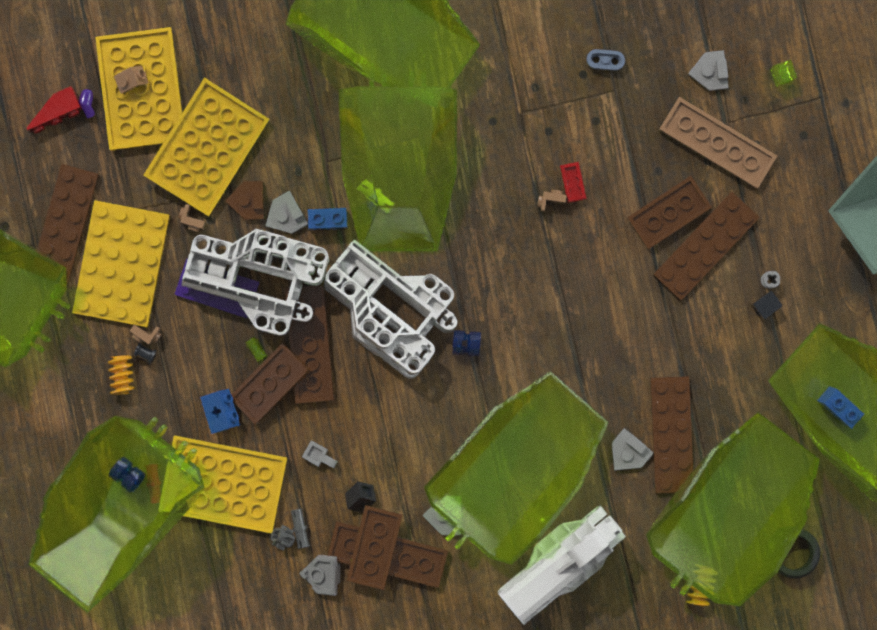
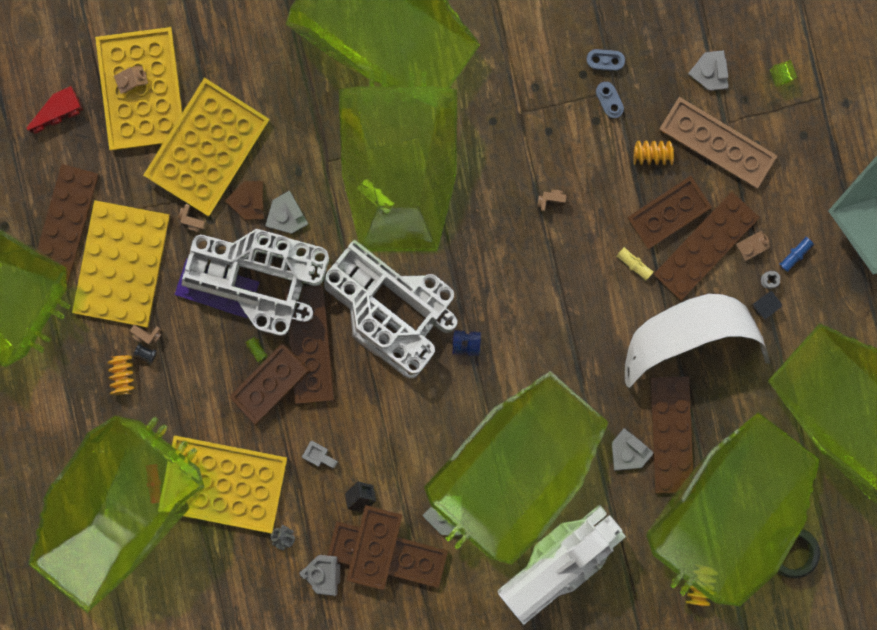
dark purple arm [79,89,95,118] -> none
wheel [109,457,146,493] -> none
blue brick [200,389,240,434] -> none
dark grey pin [290,508,310,549] -> none
blue brick [308,208,348,231] -> none
red plate [560,162,586,203] -> none
blue brick [817,386,864,429] -> none
none -> sand blue plate [596,82,624,119]
none -> light yellow pin [616,247,654,281]
none -> white piece [625,294,770,388]
none -> light orange piece [633,141,674,165]
none -> medium nougat bracket [736,231,770,261]
none -> blue pin [779,237,815,272]

